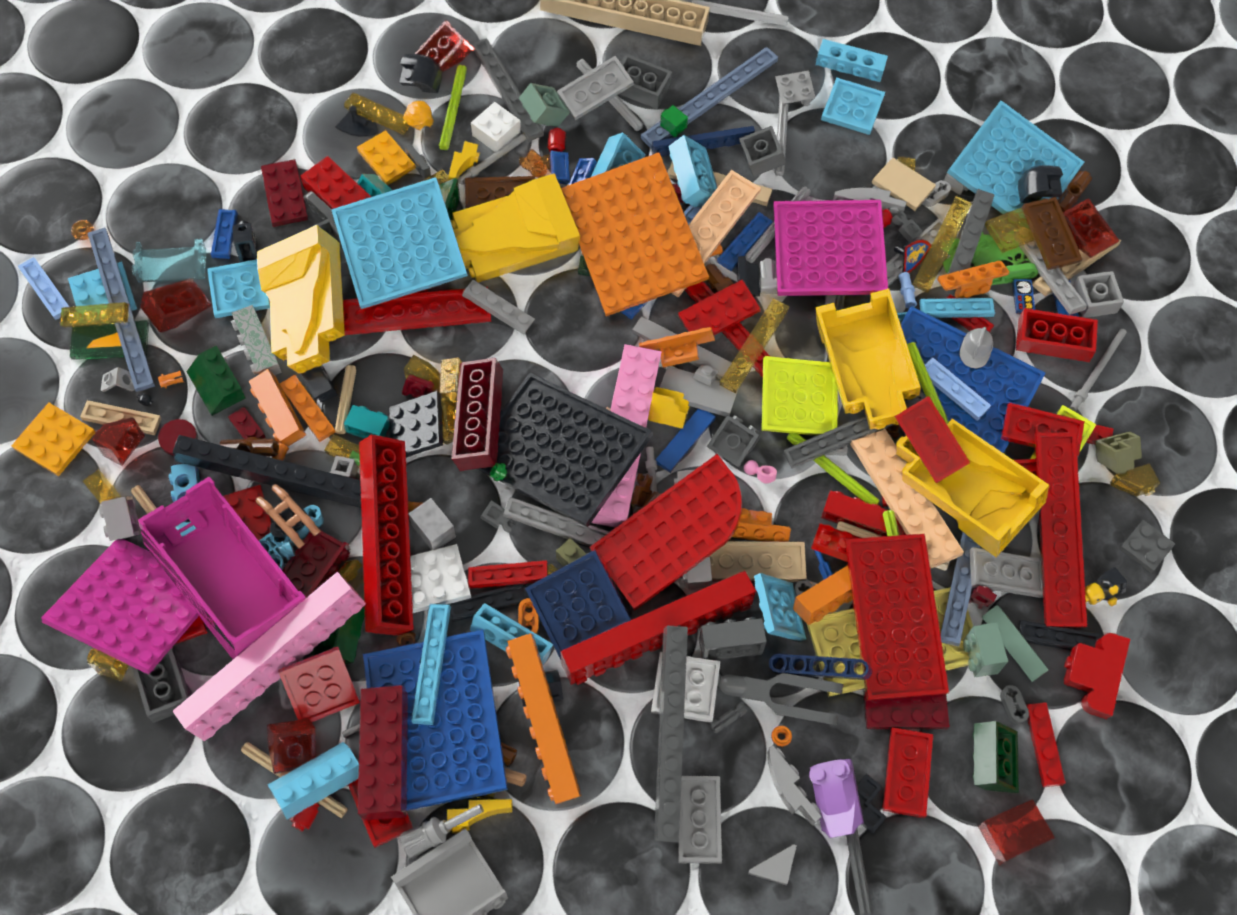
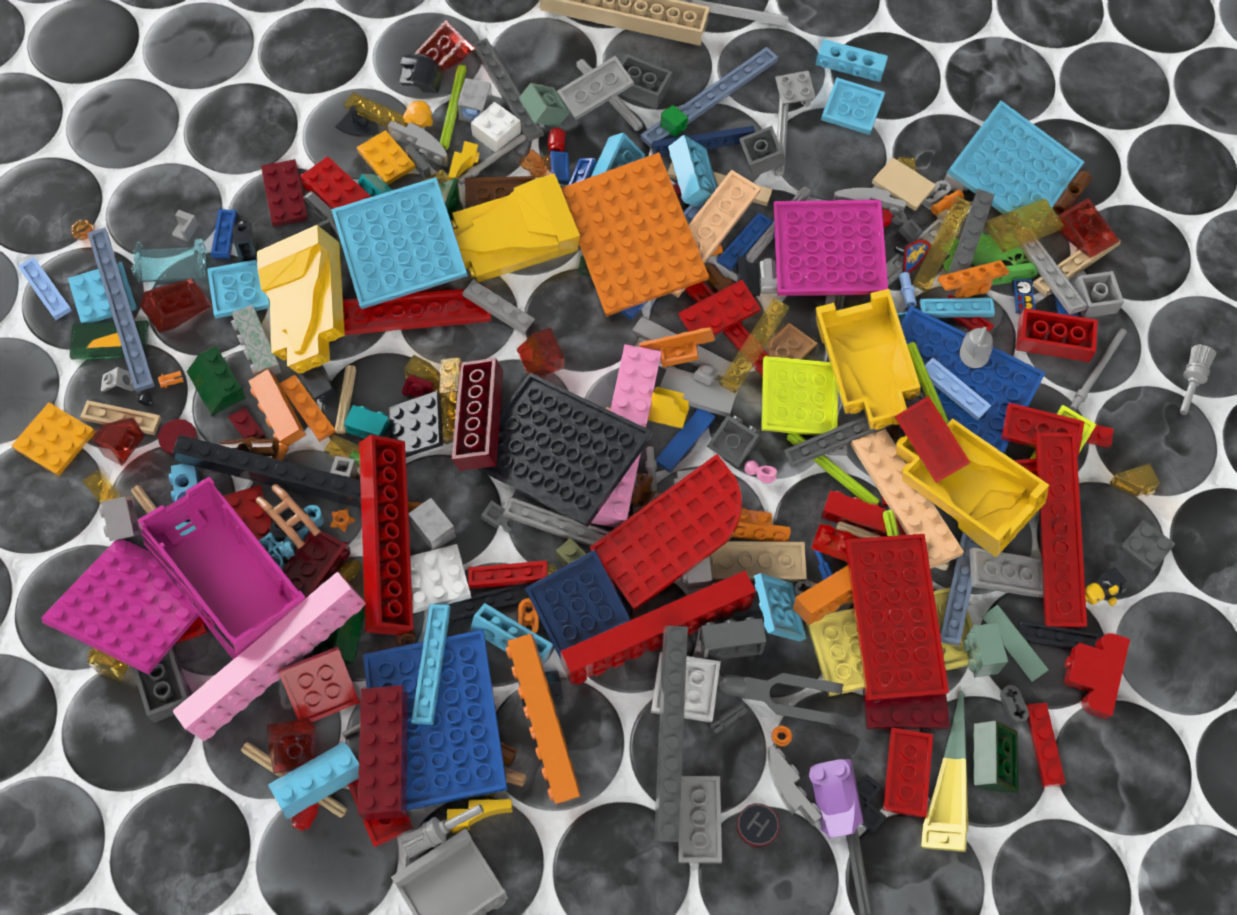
clear yellow plate [60,302,129,327] -> none
green plate [490,463,507,482] -> none
light grey tile [748,845,797,886] -> none
dark blue beam [769,654,872,680] -> none
dark red plate [969,585,997,609] -> none
clear red slope [978,800,1055,866] -> none
black brick [1018,165,1063,203] -> none
reddish brown plate [1021,197,1083,270] -> none
olive brick [1096,431,1142,474] -> none
none -> light grey panel [172,210,199,242]
none -> orange plate [330,508,355,532]
none -> light grey slope [388,121,449,167]
none -> flat silver piece [458,78,492,122]
none -> clear red slope [517,328,565,377]
none -> black tile [737,803,779,847]
none -> medium nougat tile [768,323,818,360]
none -> light yellow plate [921,690,969,852]
none -> orange pin [931,189,964,215]
none -> light grey piece [1180,344,1216,415]

